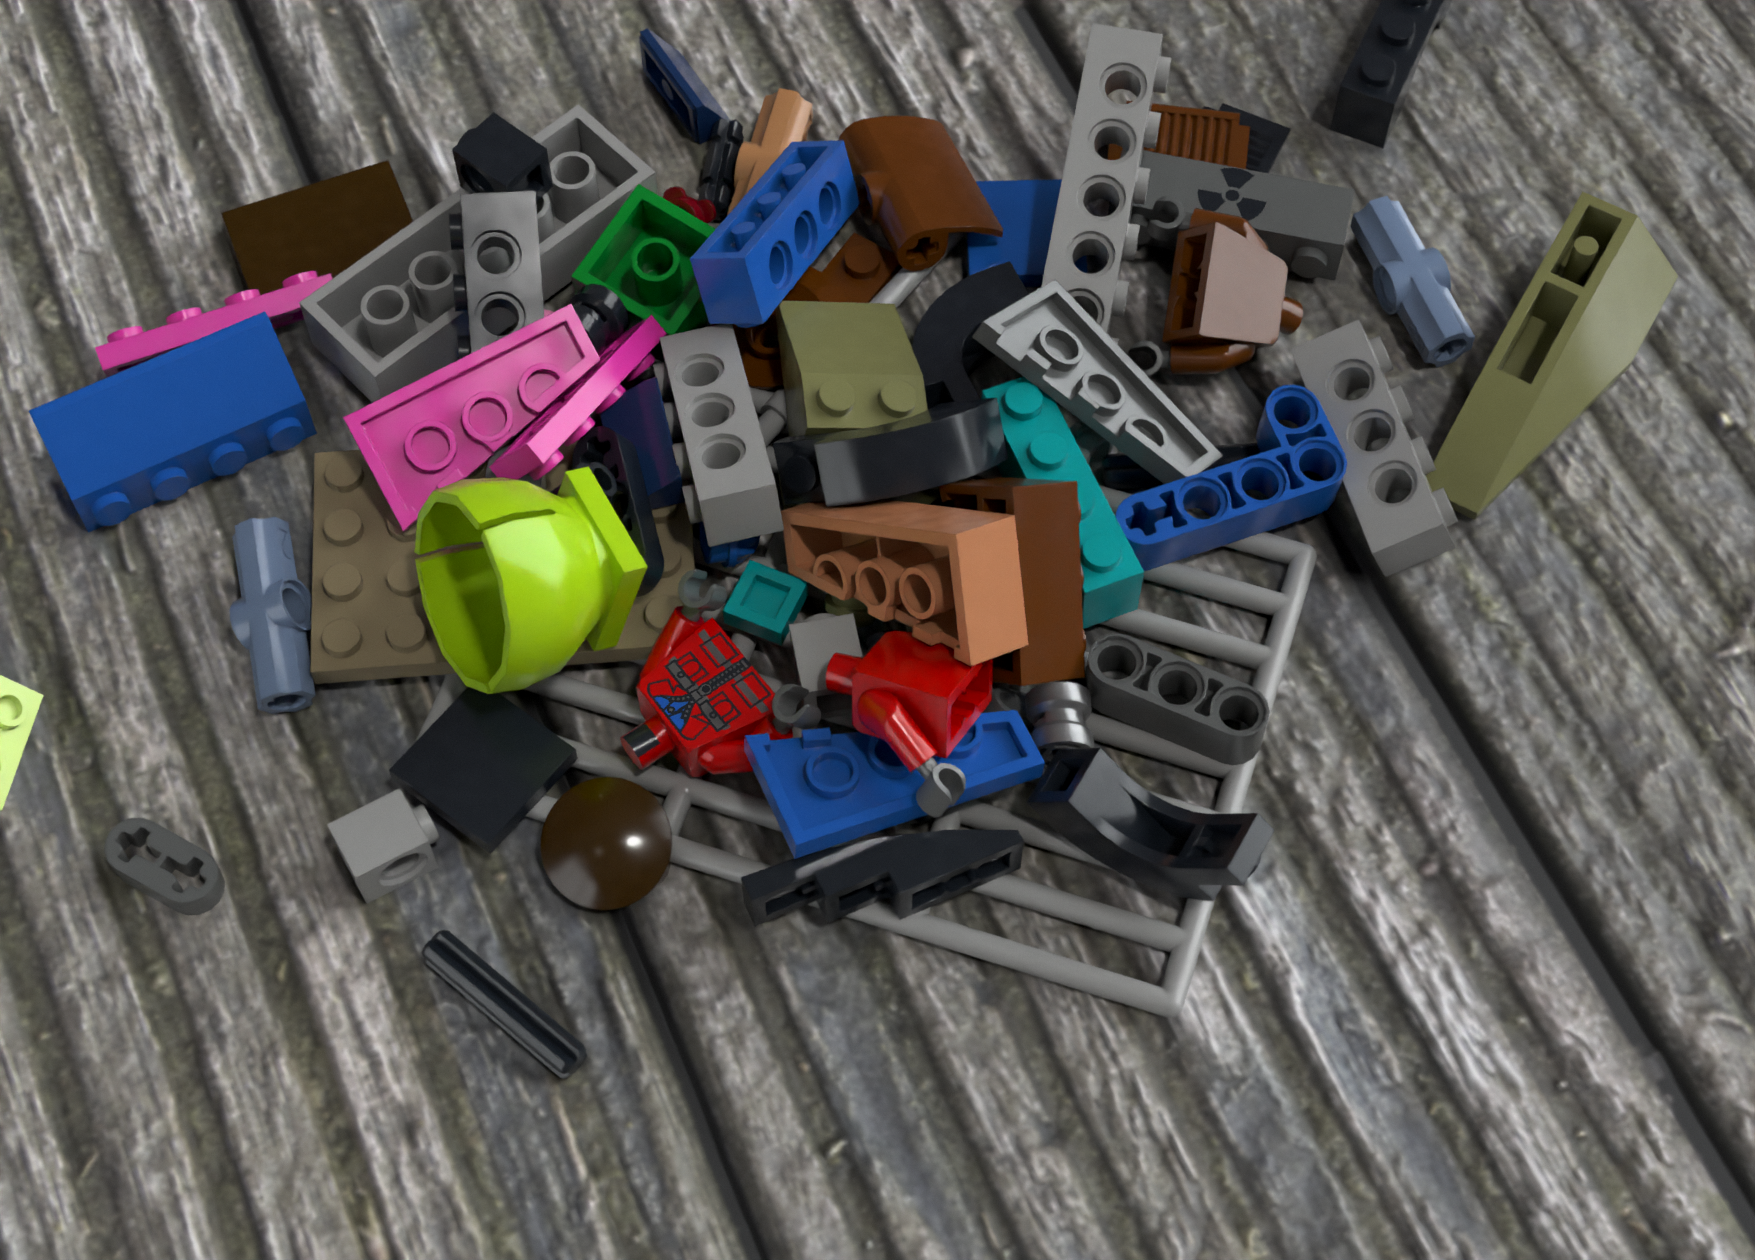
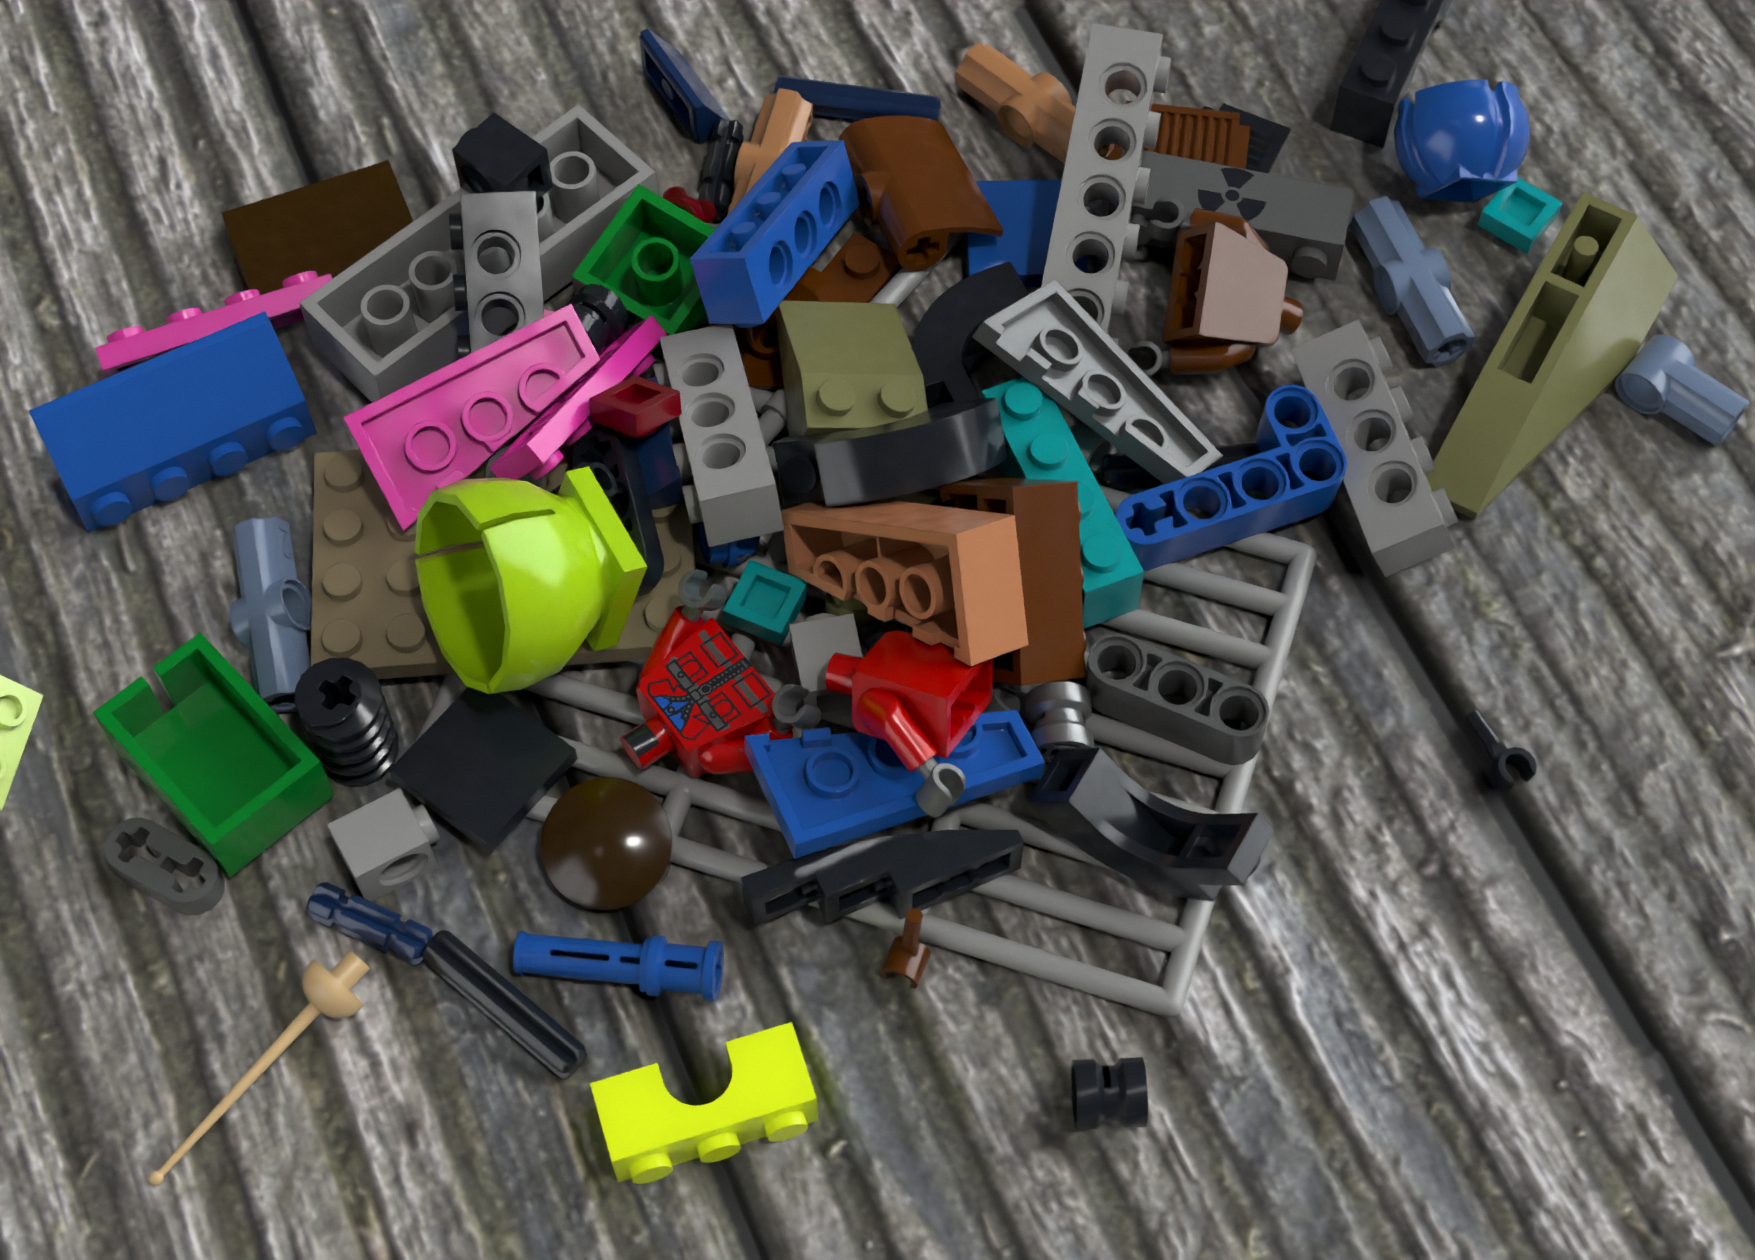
none -> green piece [93,632,335,878]
none -> tan sword [149,950,370,1186]
none -> black piece [295,657,399,787]
none -> dark blue axle [306,882,433,965]
none -> blue pin [513,931,724,1002]
none -> dark red plate [589,376,682,438]
none -> neon yellow arch [590,1022,818,1184]
none -> dark blue axle [773,76,941,121]
none -> reddish brown hand [880,908,931,989]
none -> medium nougat piece [955,42,1114,164]
none -> black wheel [1071,1057,1148,1130]
none -> blue piece [1393,79,1530,203]
none -> black hand [1466,710,1537,791]
none -> teal plate [1478,177,1563,254]
none -> sand blue piece [1615,334,1750,447]

